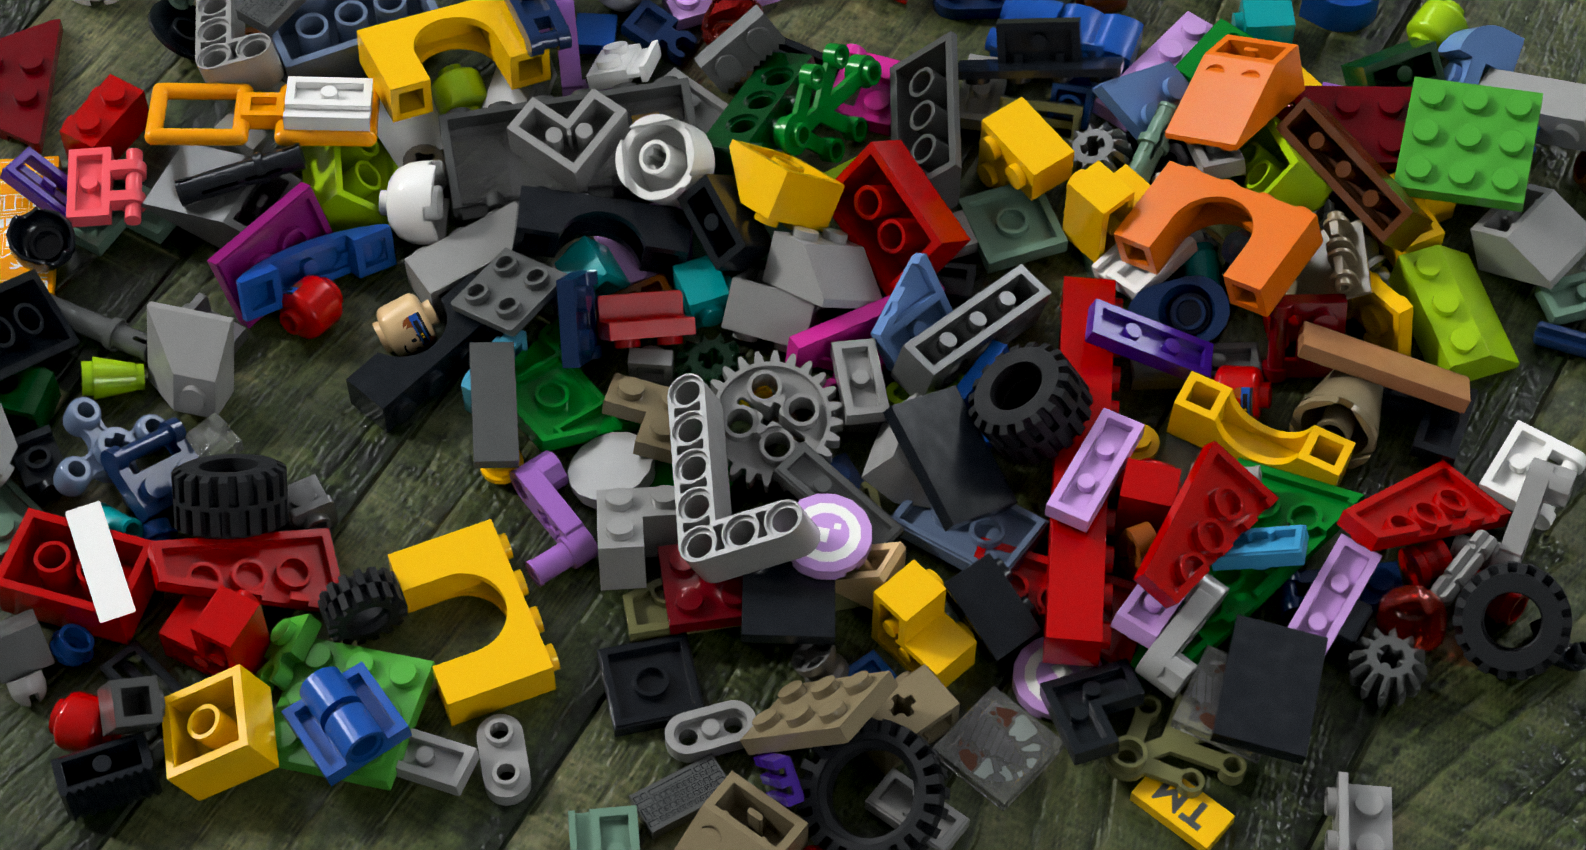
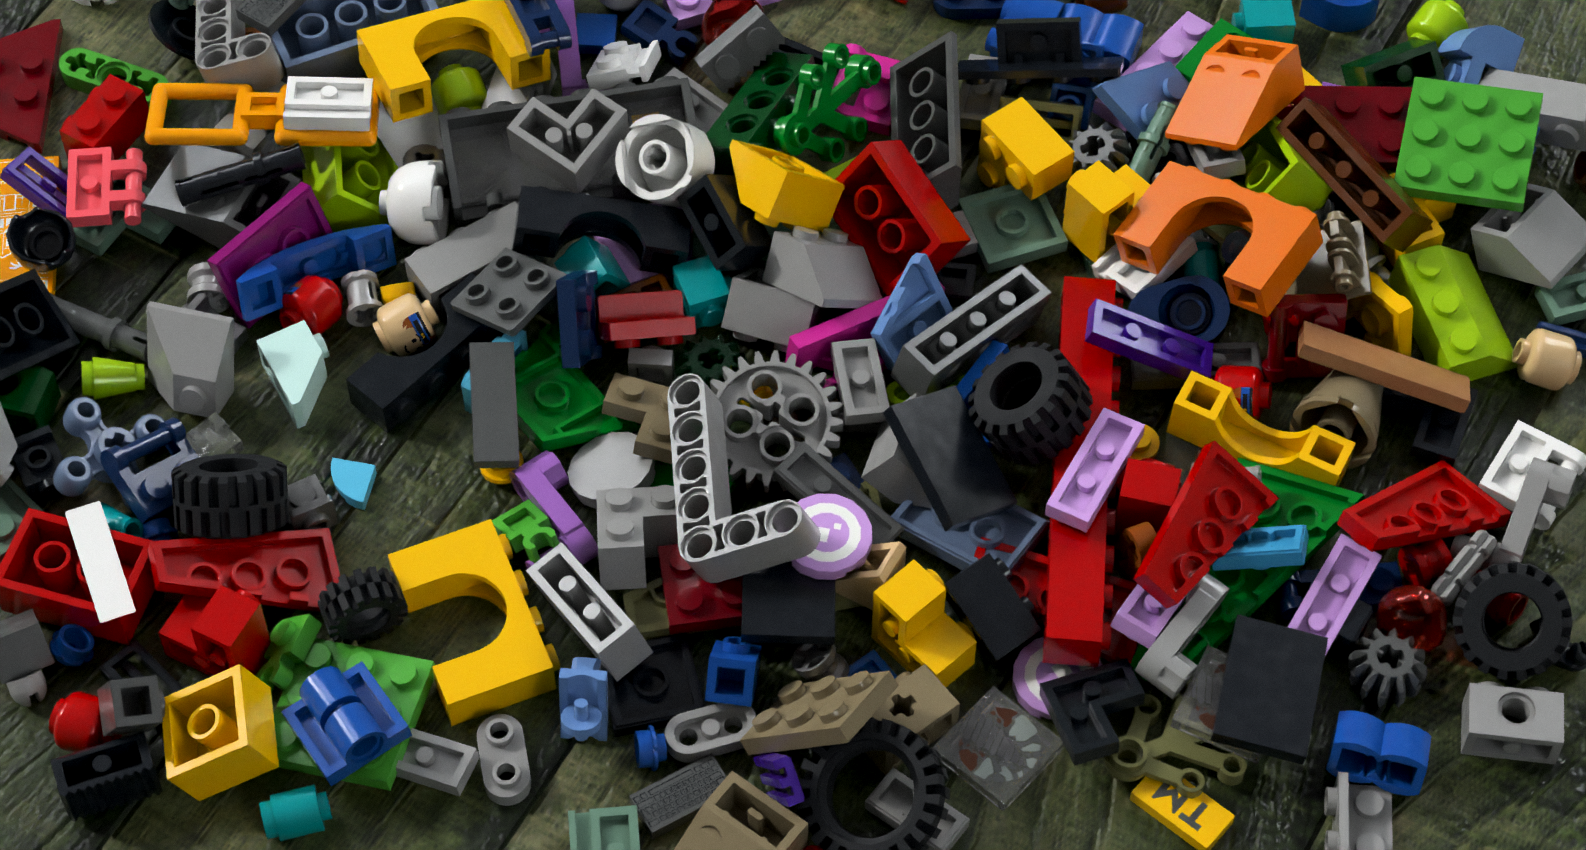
none -> bright green beam [59,48,172,108]
none -> light grey wheel [187,262,230,313]
none -> light aqua slope [256,320,330,429]
none -> teal brick [259,784,332,841]
none -> medium azure tile [331,457,377,510]
none -> light grey bush [341,269,383,327]
none -> yellow hinge [380,282,416,305]
none -> bright green plate [492,499,560,563]
none -> light grey brick [526,542,653,682]
none -> medium blue hips [559,657,608,741]
none -> blue plate [634,725,667,771]
none -> blue brick [705,636,762,707]
none -> blue brick [1326,710,1432,796]
none -> light grey brick [1461,681,1564,764]
none -> tan head [1512,328,1582,391]

